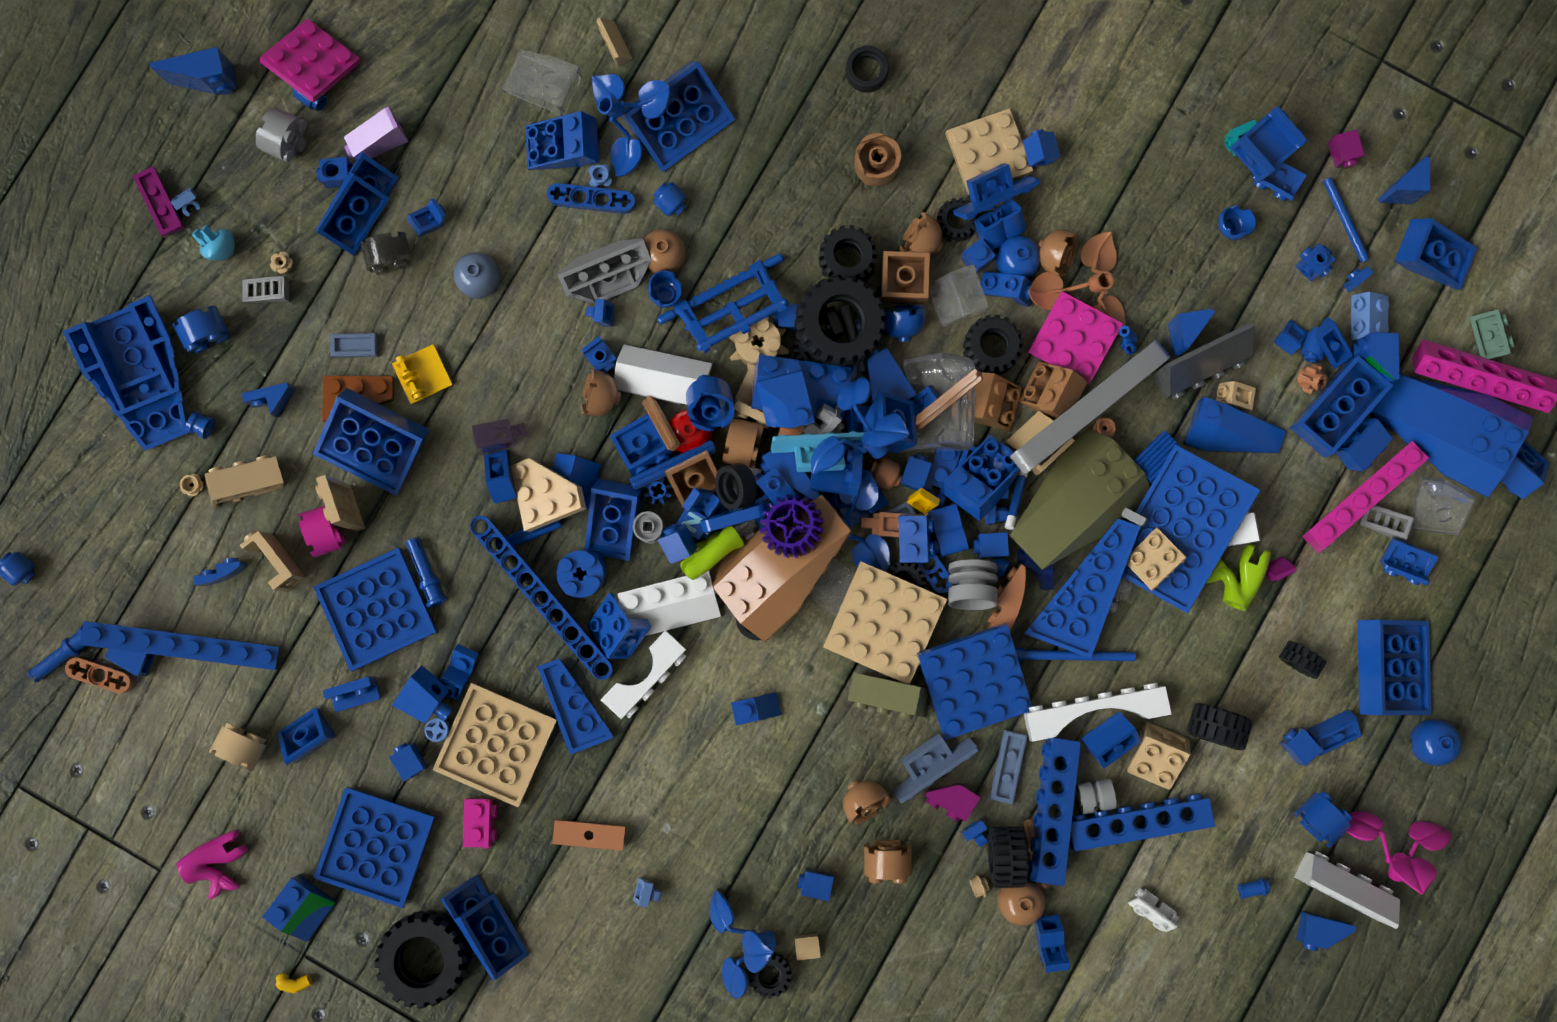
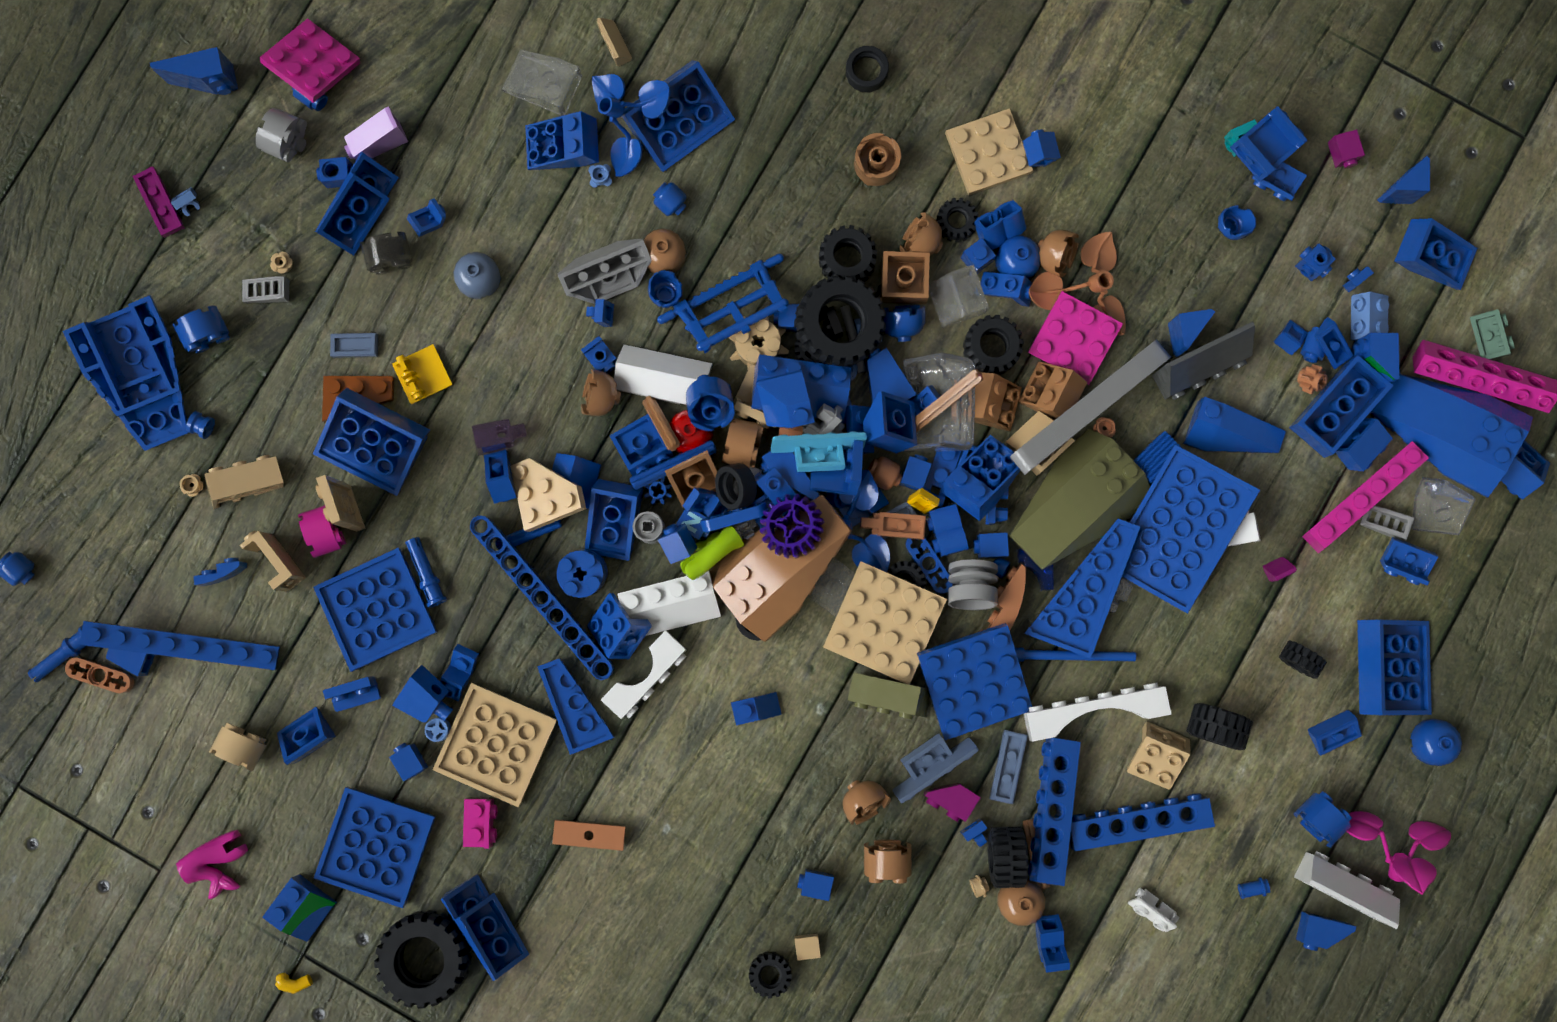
medium azure piece [192,225,235,261] -> none
blue slope [242,383,295,418] -> none
blue beam [547,183,636,214] -> none
medium blue tile [633,877,662,907] -> none
blue plant [710,890,776,1000] -> none
blue plant [811,377,910,475] -> none
blue bracket [898,513,935,563] -> none
blue bracket [953,163,1040,220] -> none
blue bar [1005,470,1028,530] -> none
light grey wheel [1076,778,1116,814] -> none
blue brick [1081,712,1142,769] -> none
blue arm [1119,326,1137,355] -> none
light grey tile [1121,507,1149,527] -> none
tan hinge [1127,528,1186,591] -> none
lime piece [1206,543,1271,611] -> none
tan bracket [1216,381,1256,411] -> none
blue brick [1280,728,1323,766] -> none
blue bar [1323,177,1370,263] -> none

